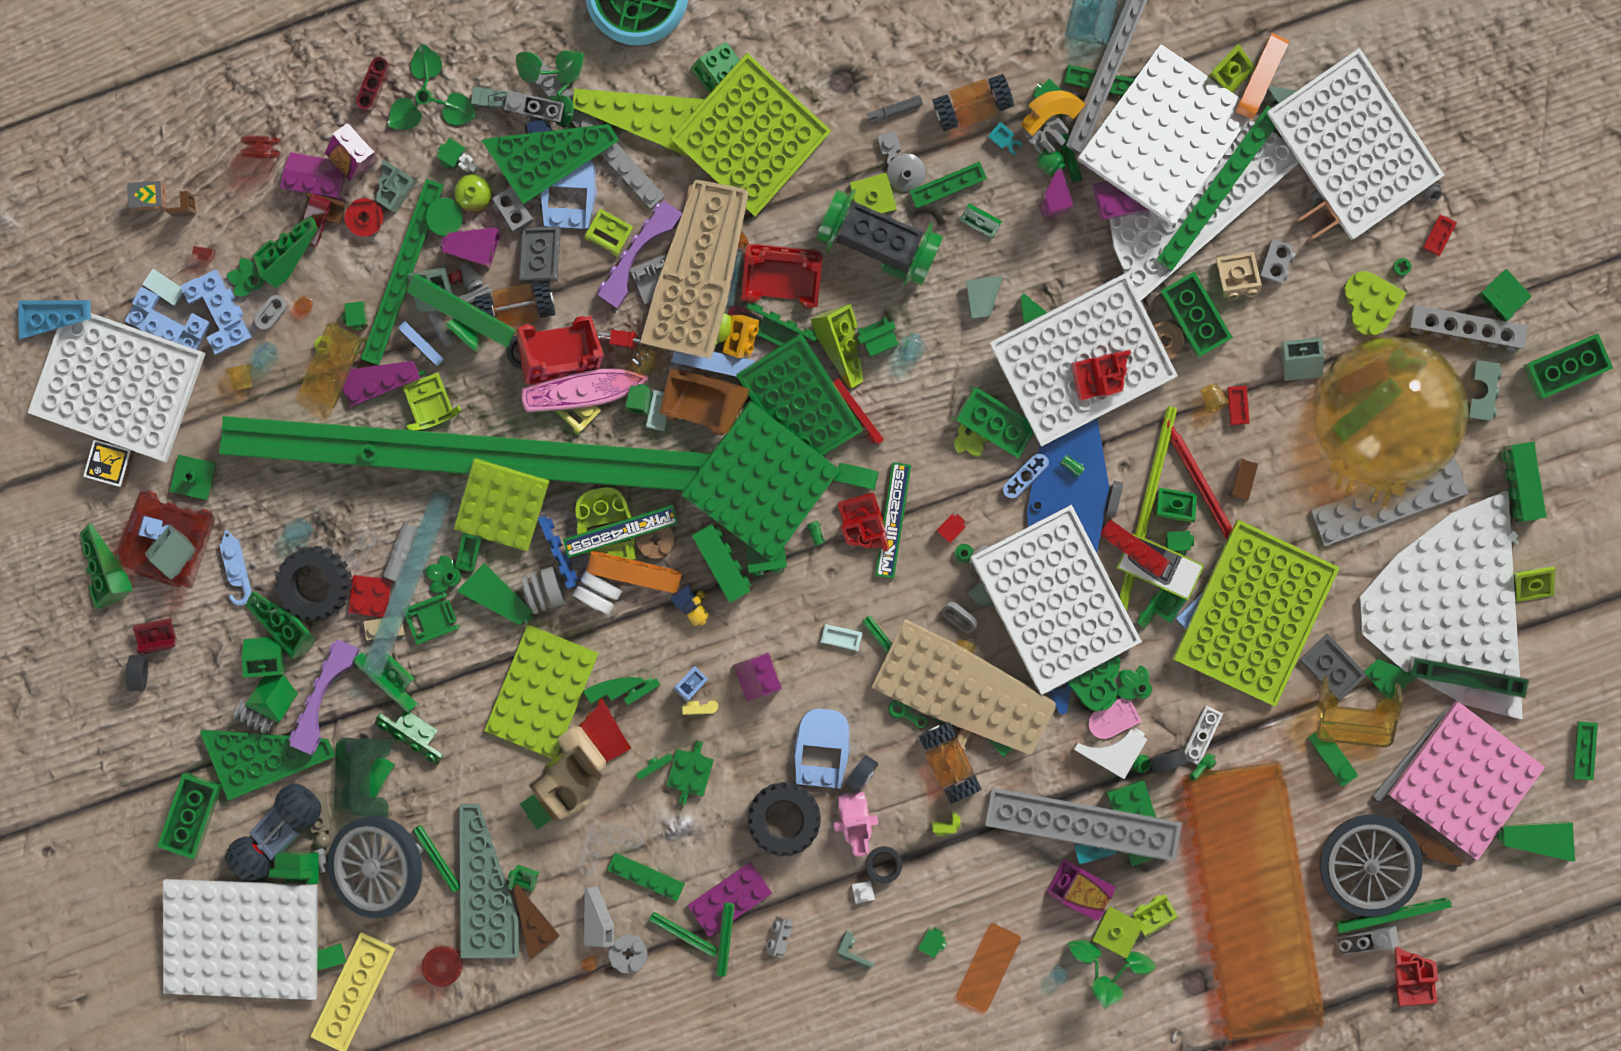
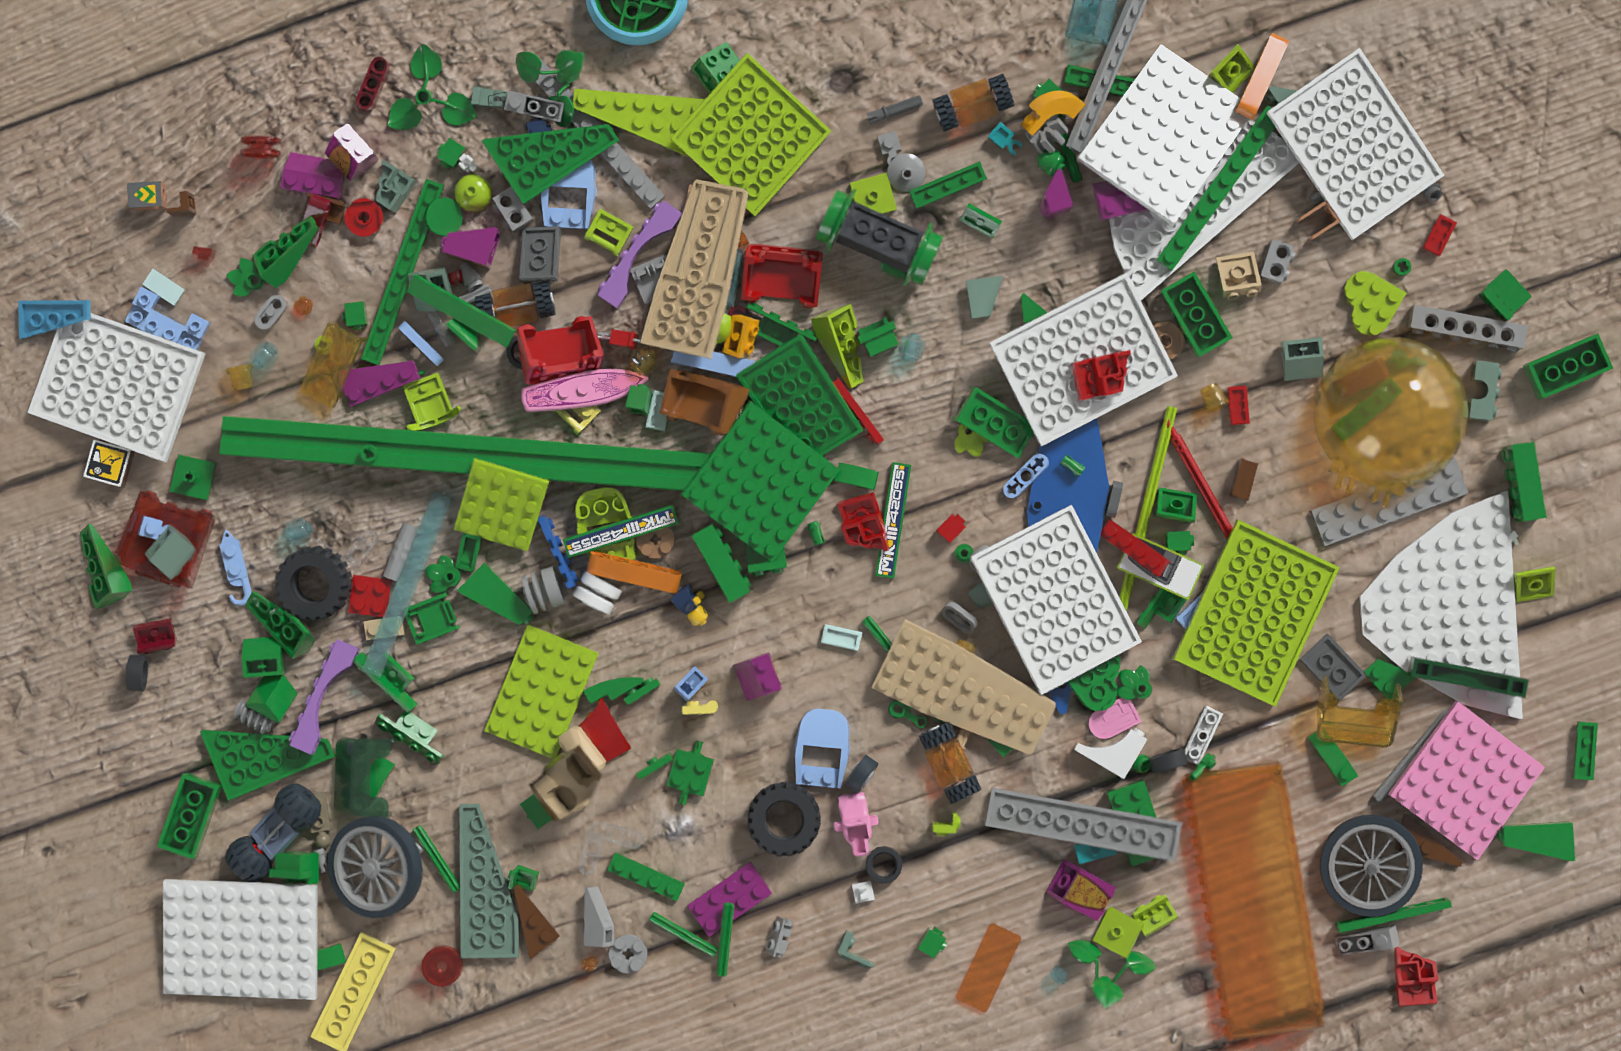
light blue bracket [180,269,252,355] -> none

